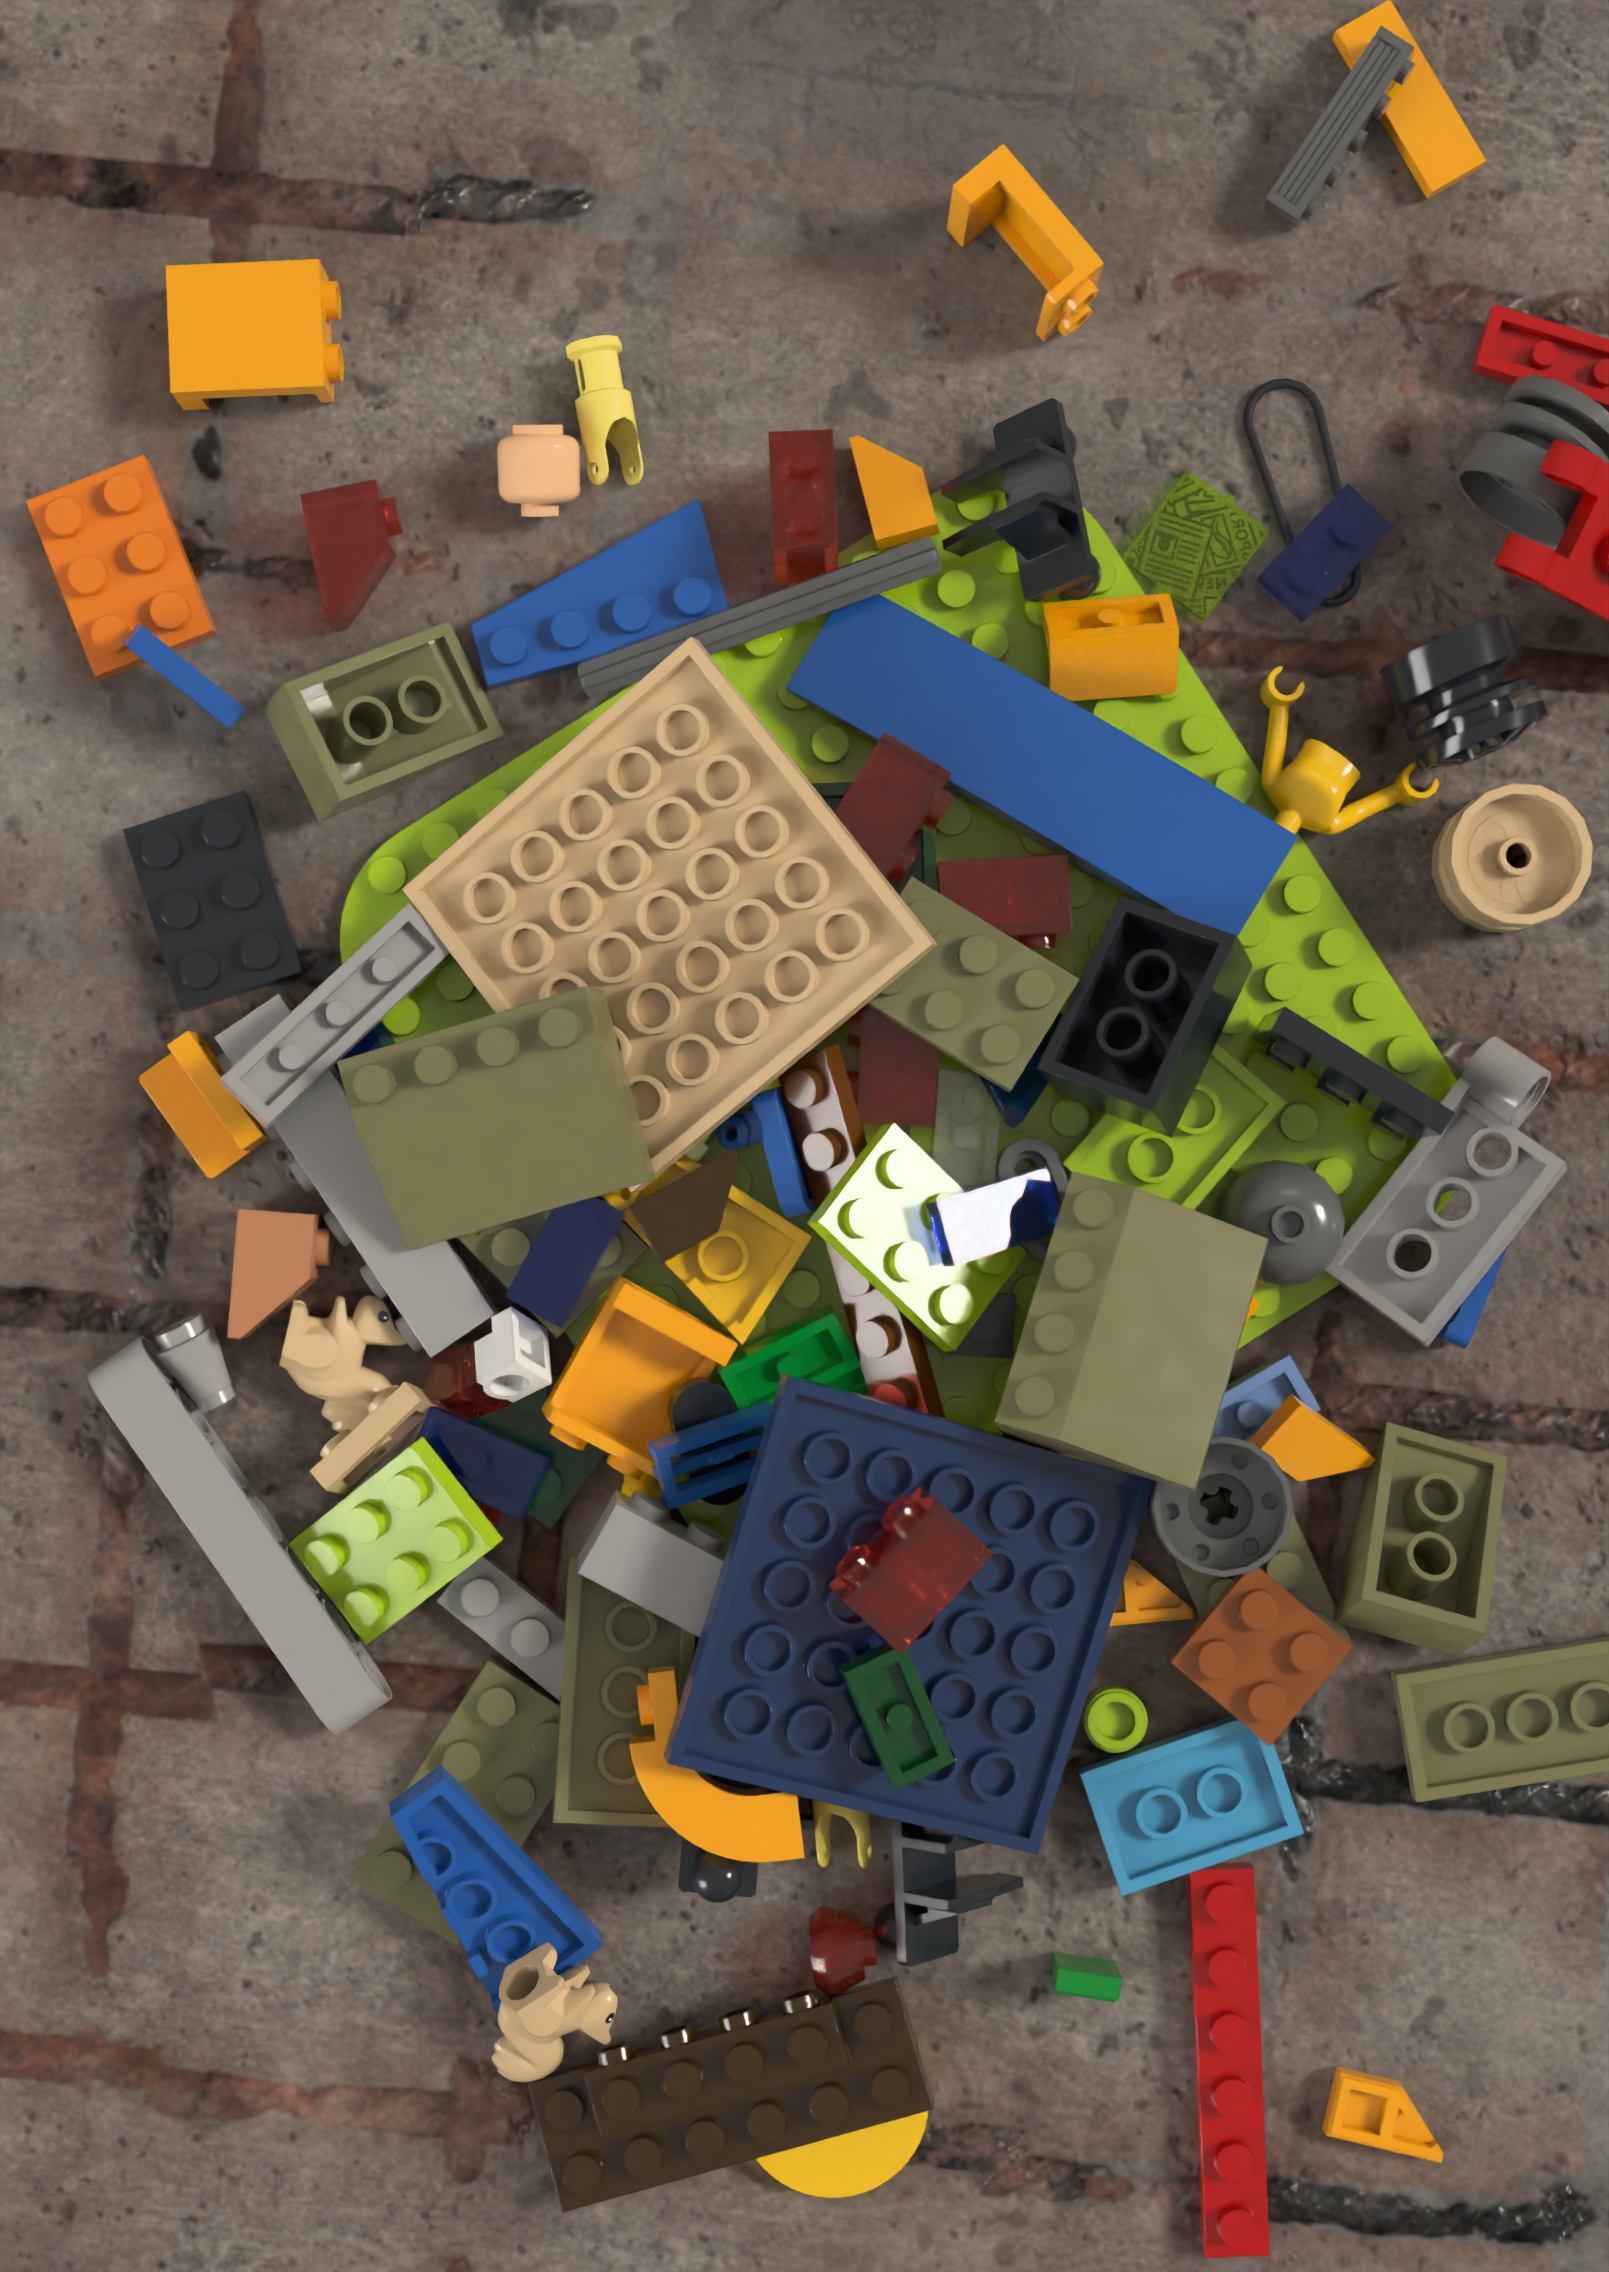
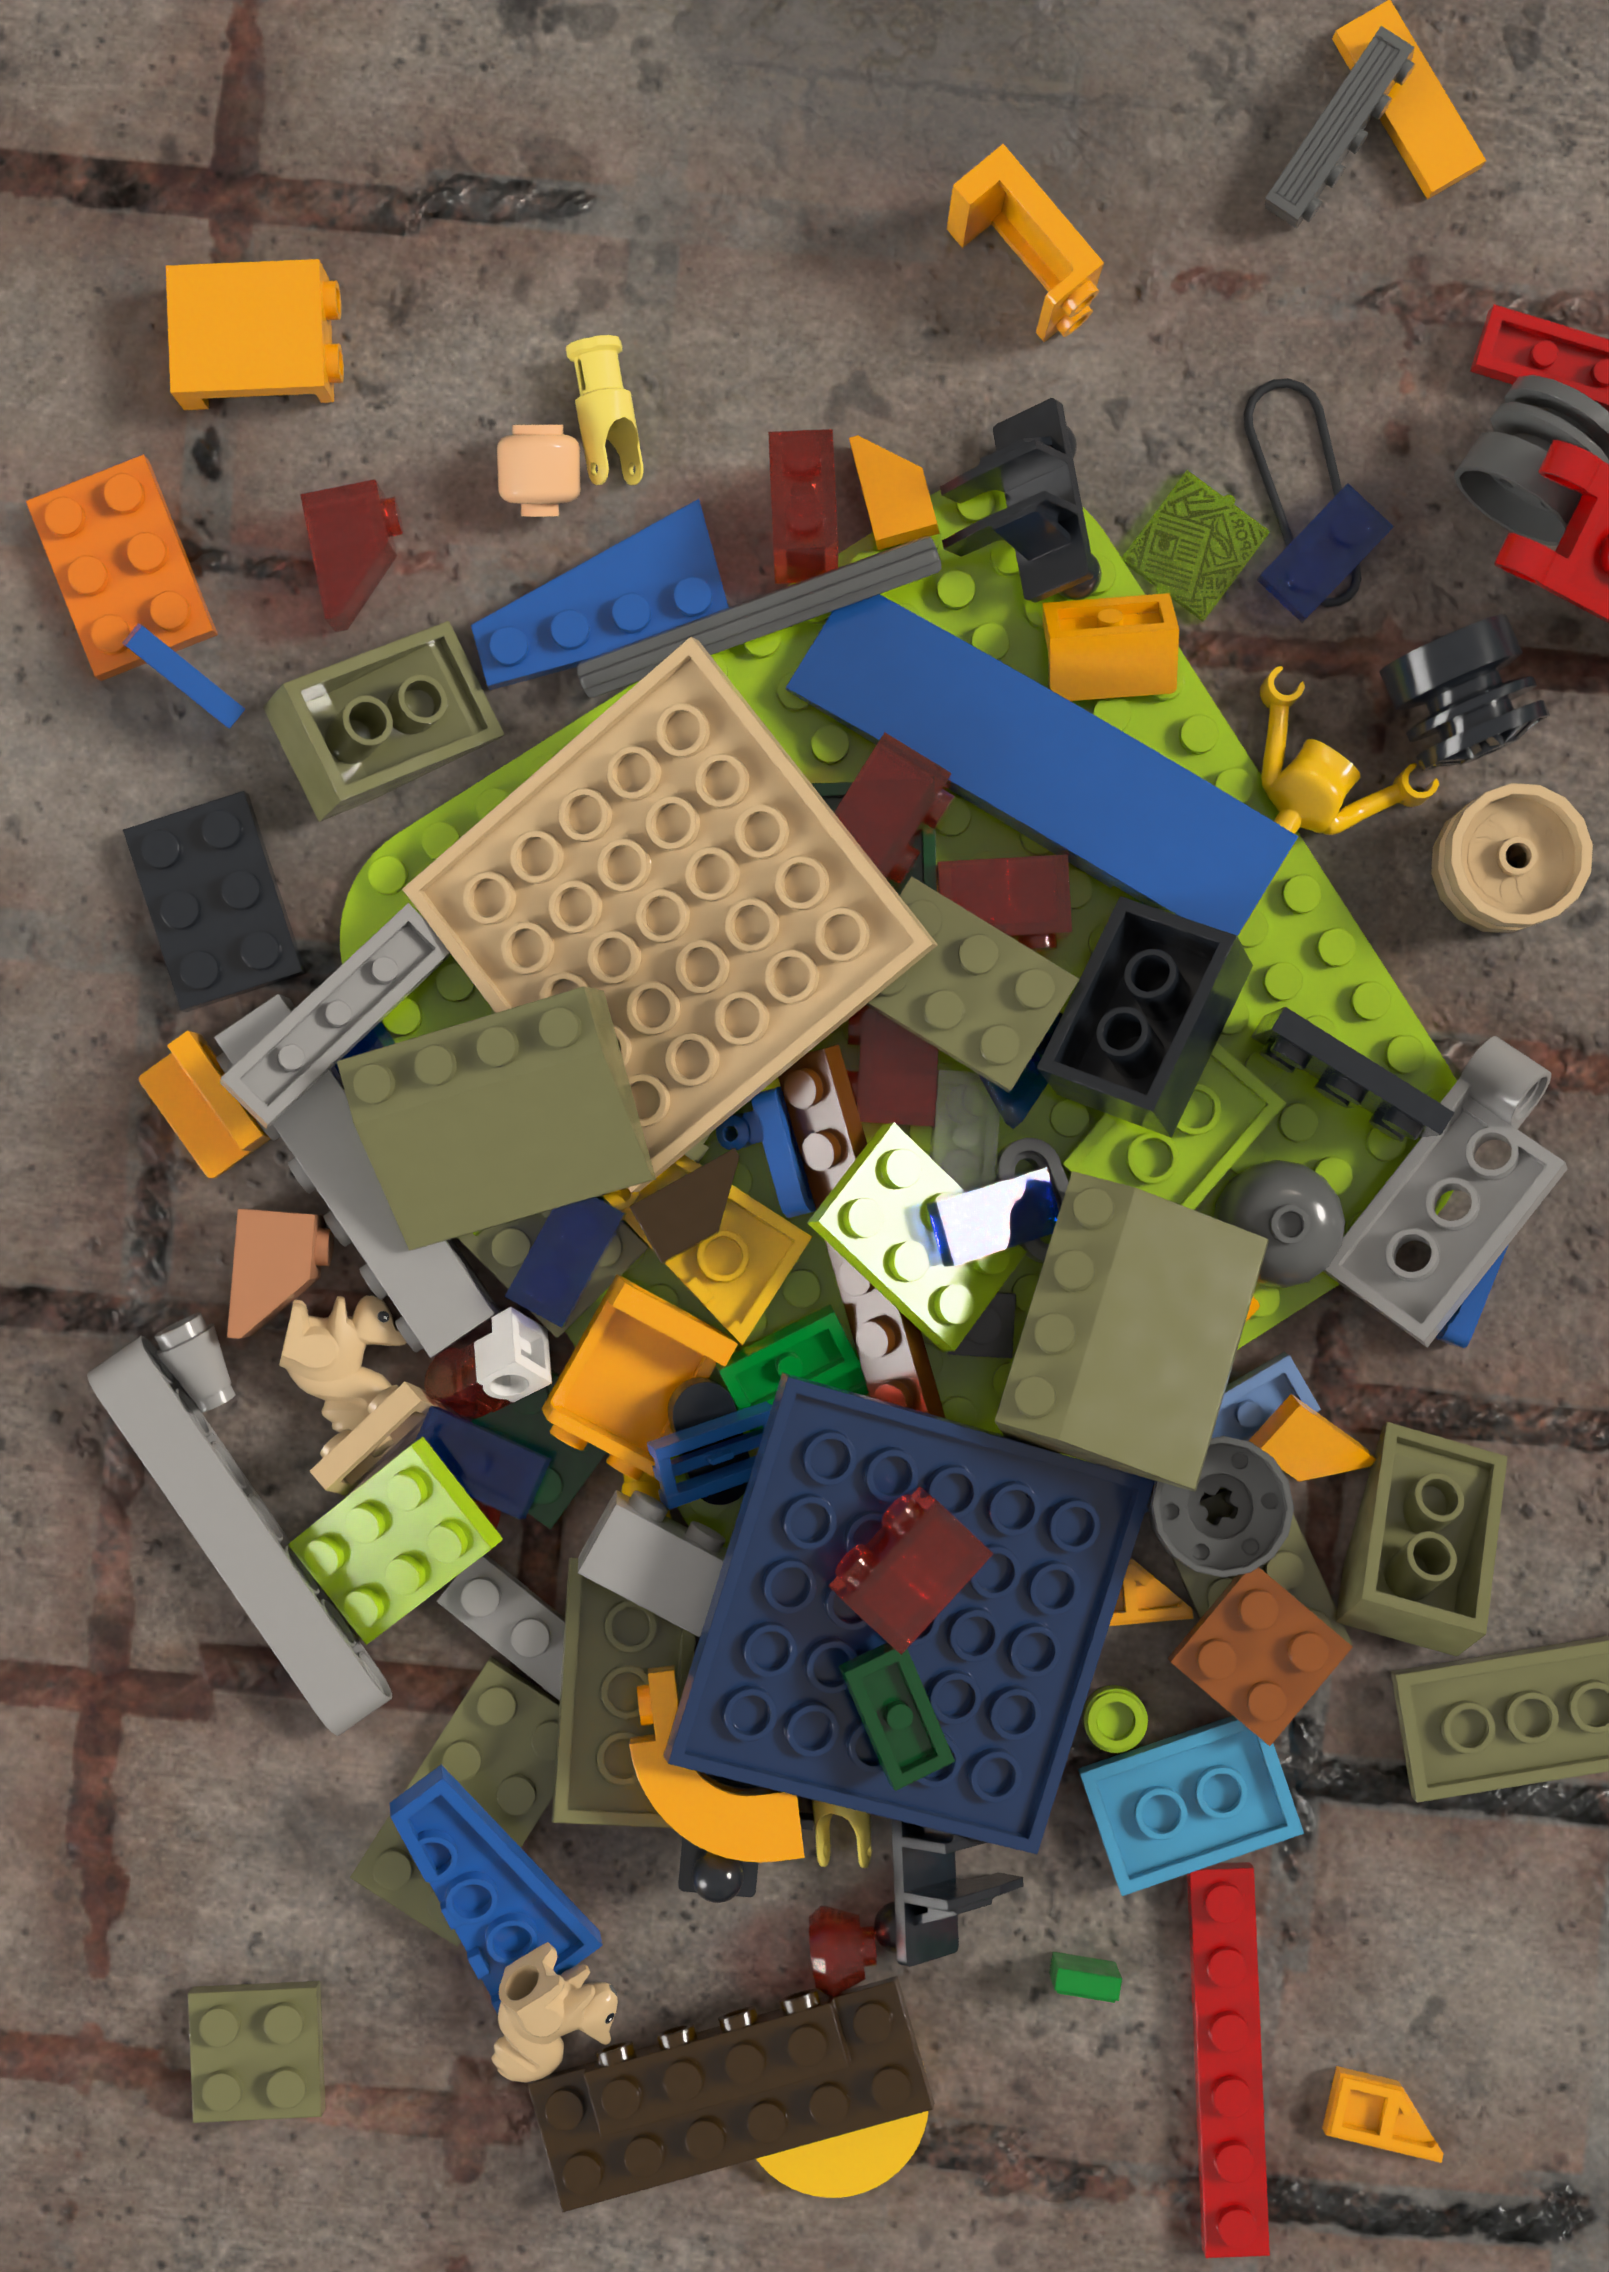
none -> olive plate [188,1981,326,2123]

